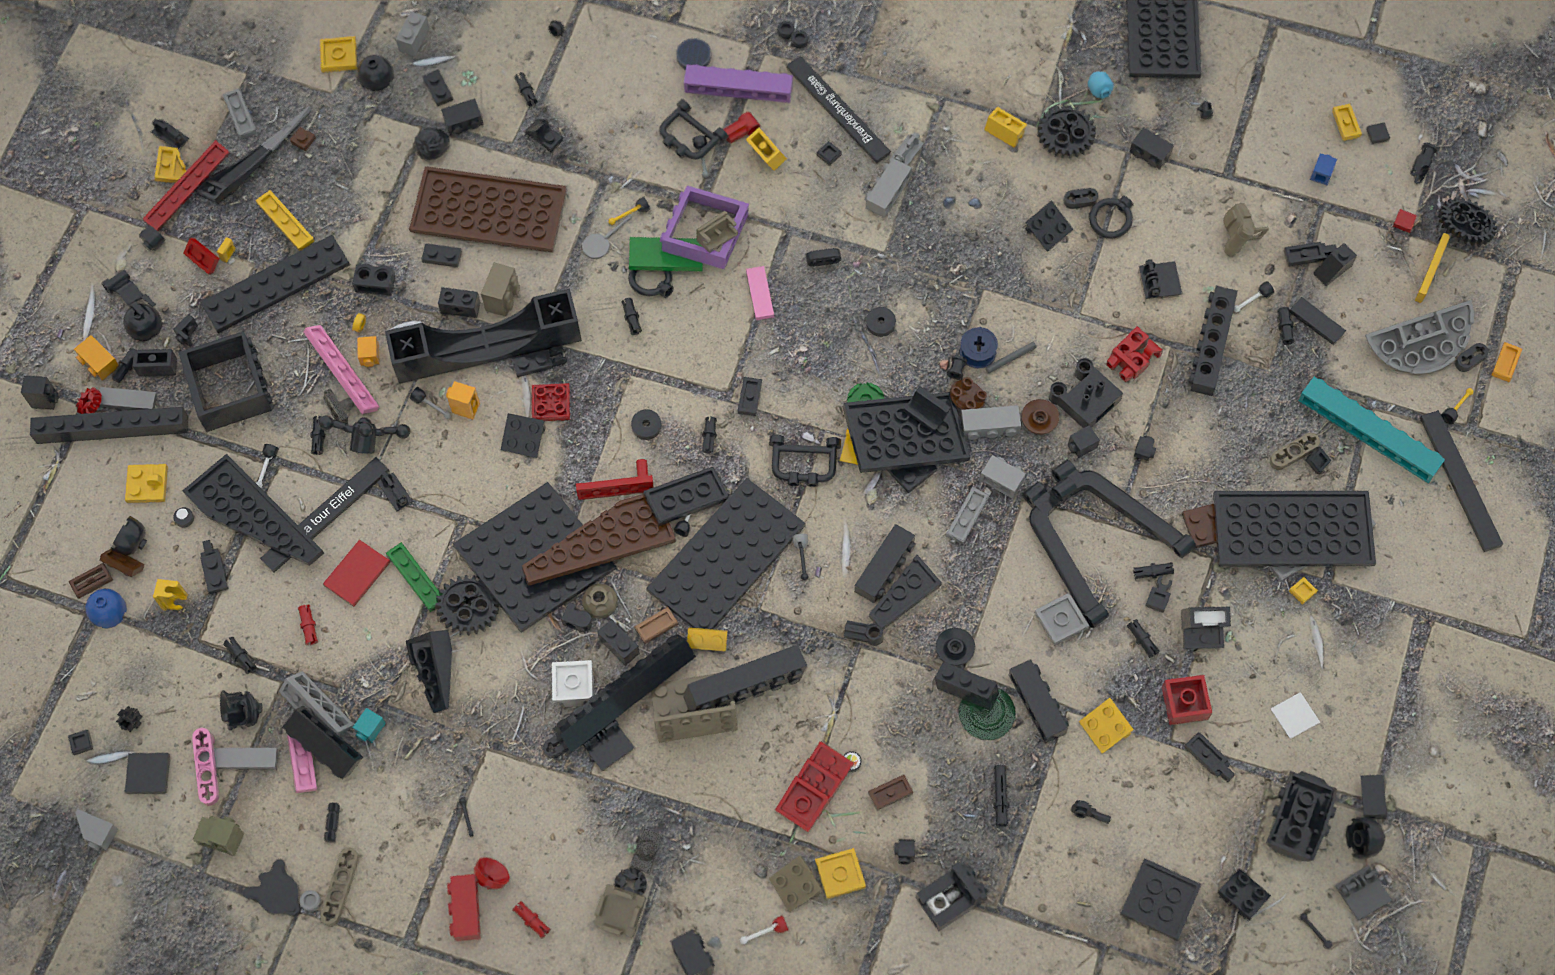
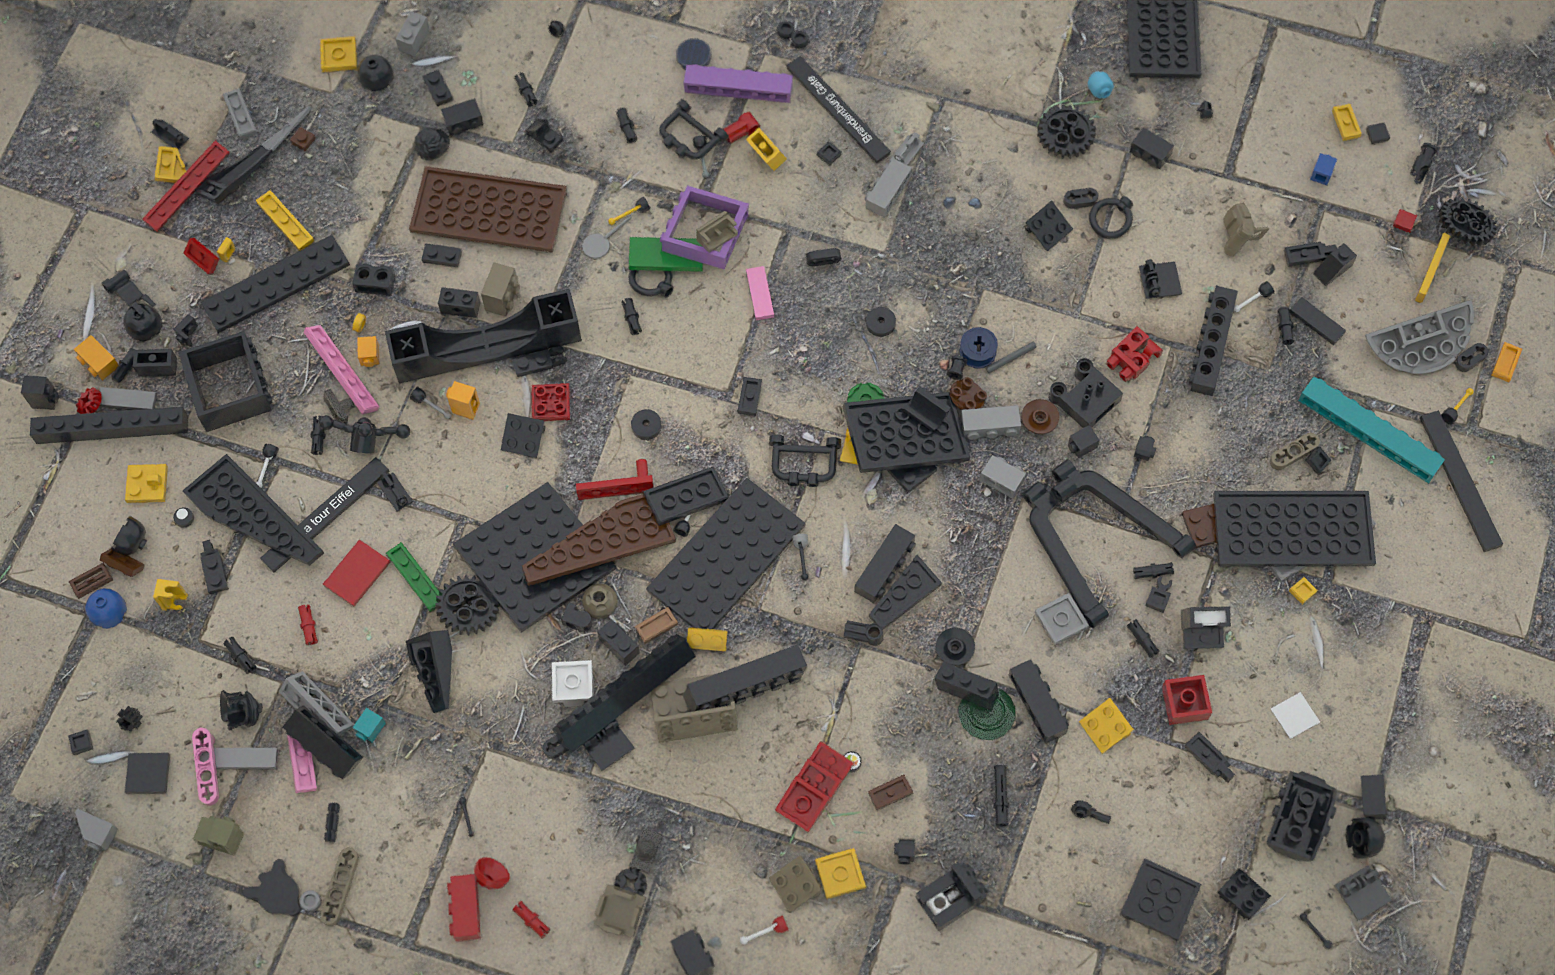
black plate [139,226,166,251] -> none
black axle [702,416,717,454] -> none
light grey tile [946,487,990,544] -> none
yellow hinge [984,107,1027,148] -> none
none -> black pin [616,108,638,144]

